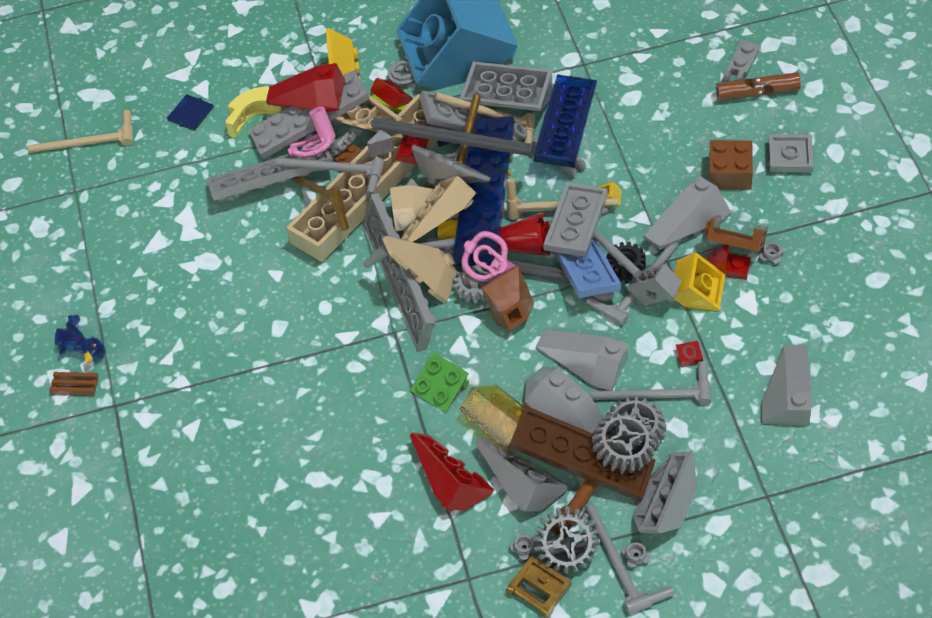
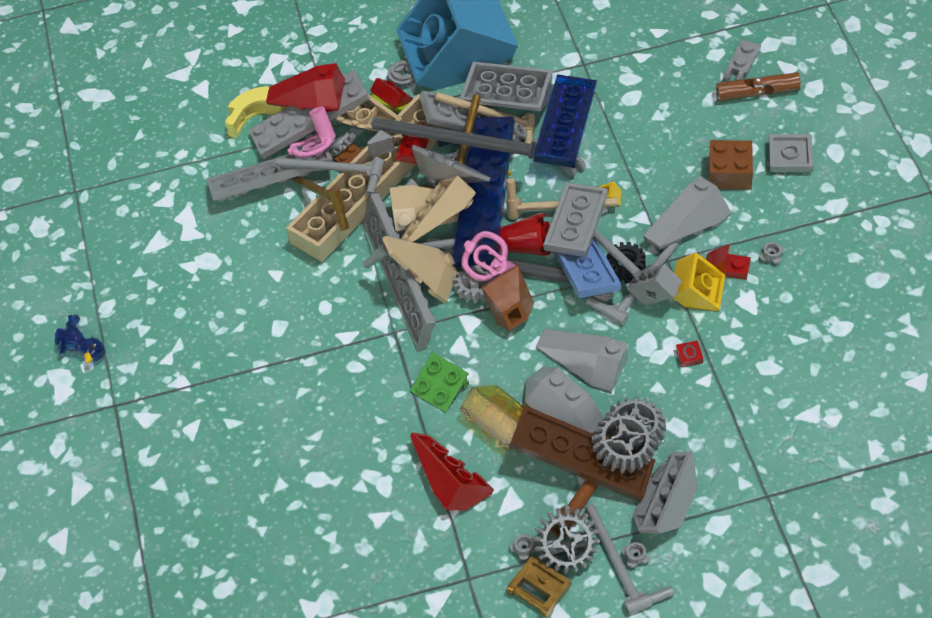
tan bar [28,110,133,153] -> none
dark orange tile [49,372,99,396] -> none
clear blue piece [167,94,214,131] -> none
yellow slope [326,28,361,80] -> none
yellow slope [437,220,461,240] -> none
light grey wedge [475,439,568,513] -> none
light grey bar [591,361,711,406] -> none
dark orange panel [704,215,769,252] -> none
light grey wedge [762,345,811,426] -> none

